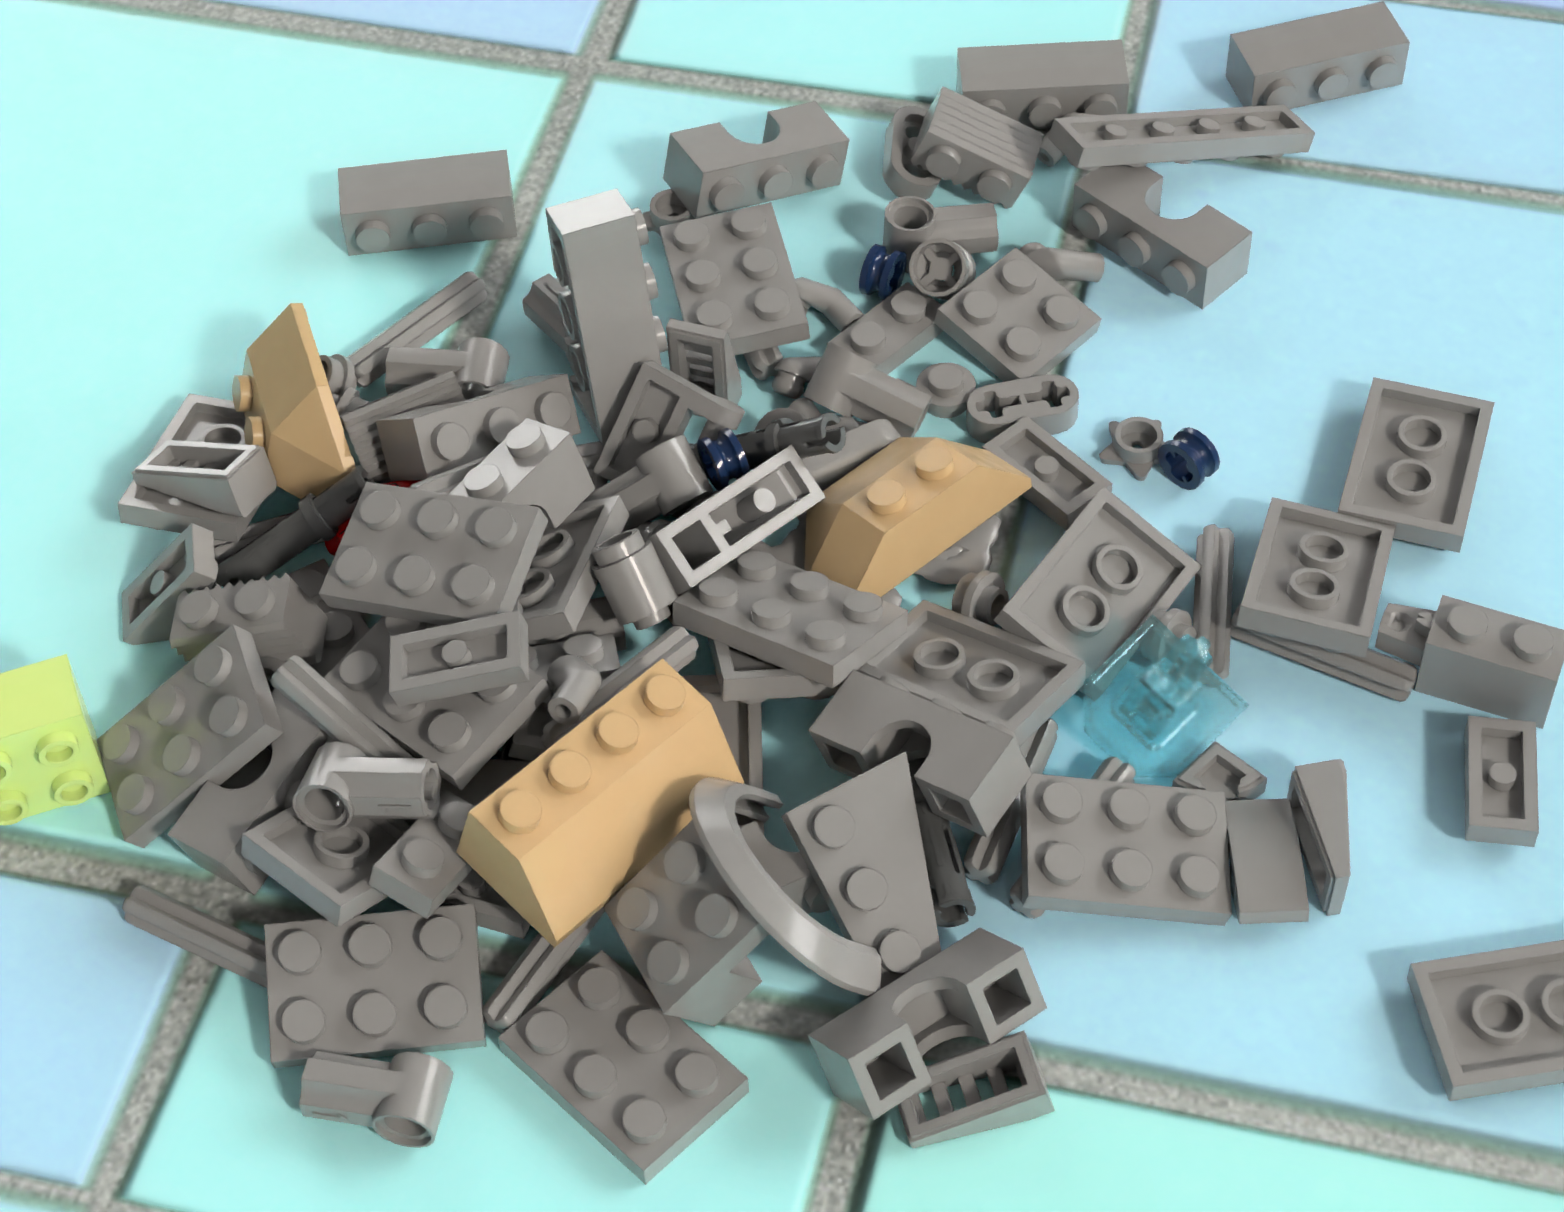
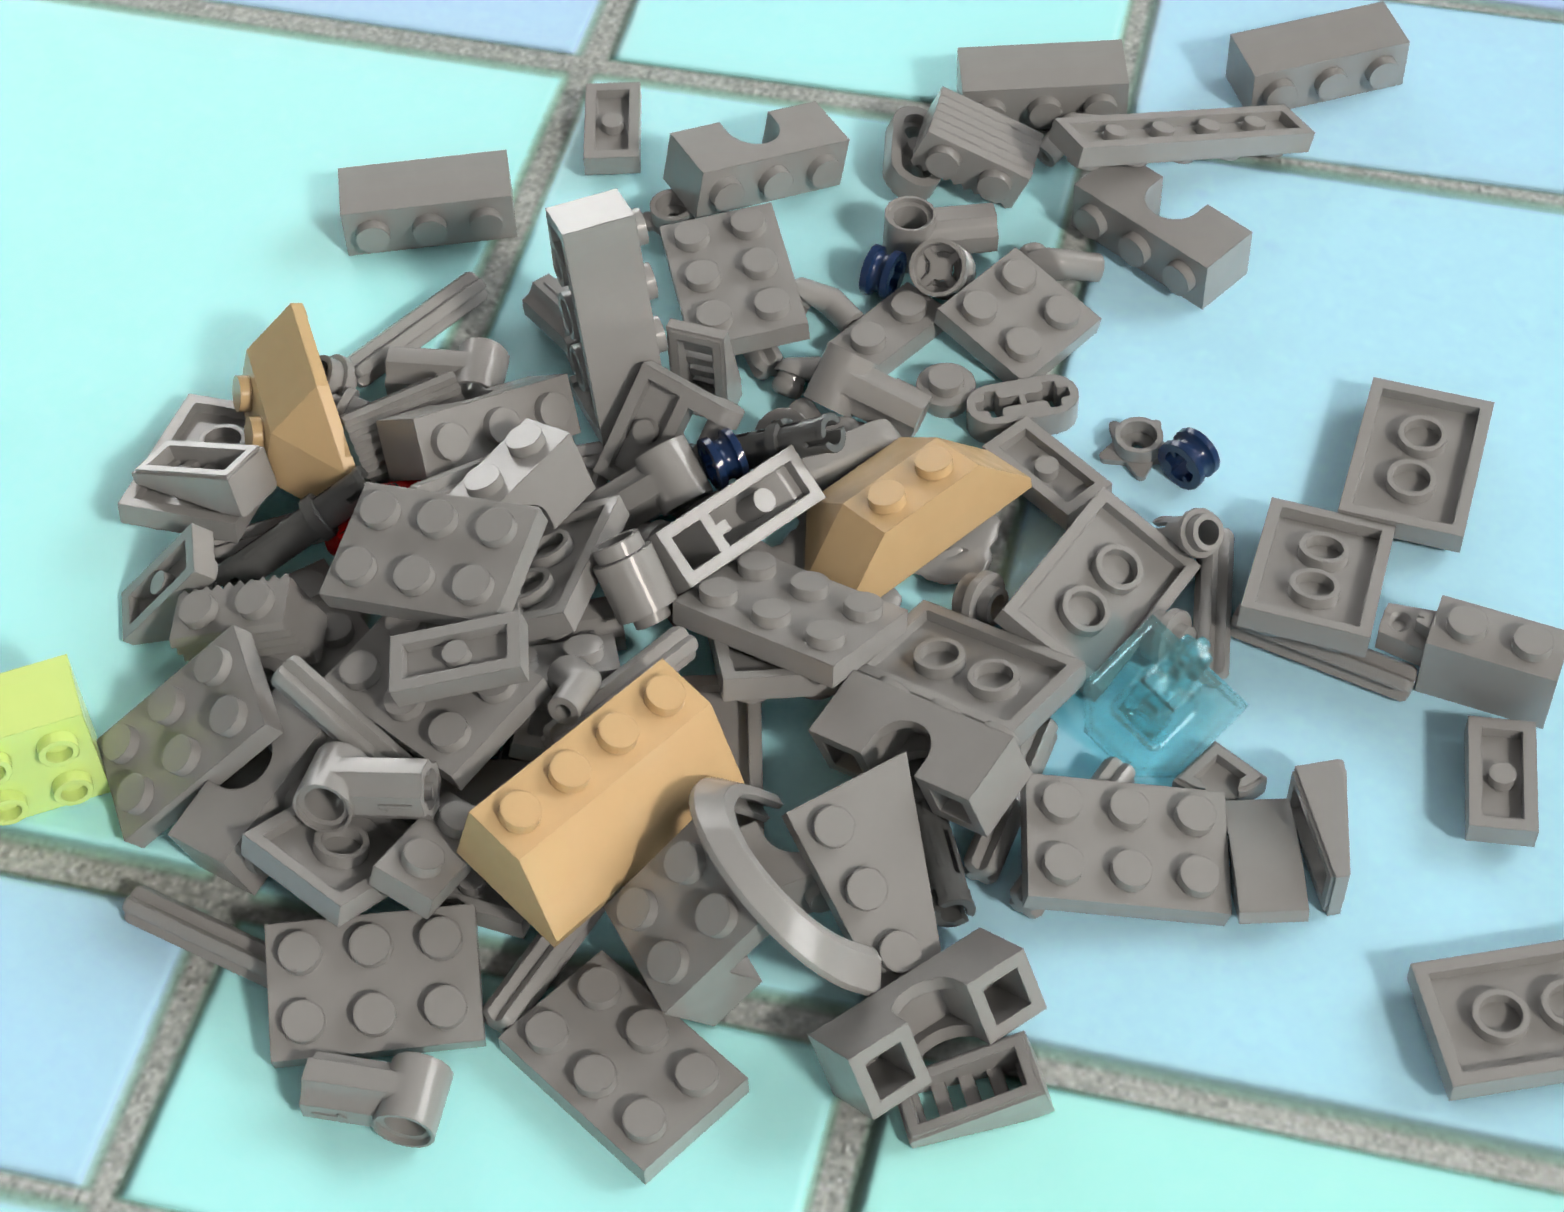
none -> light grey plate [583,82,642,175]
none -> light grey pin [1152,508,1224,558]

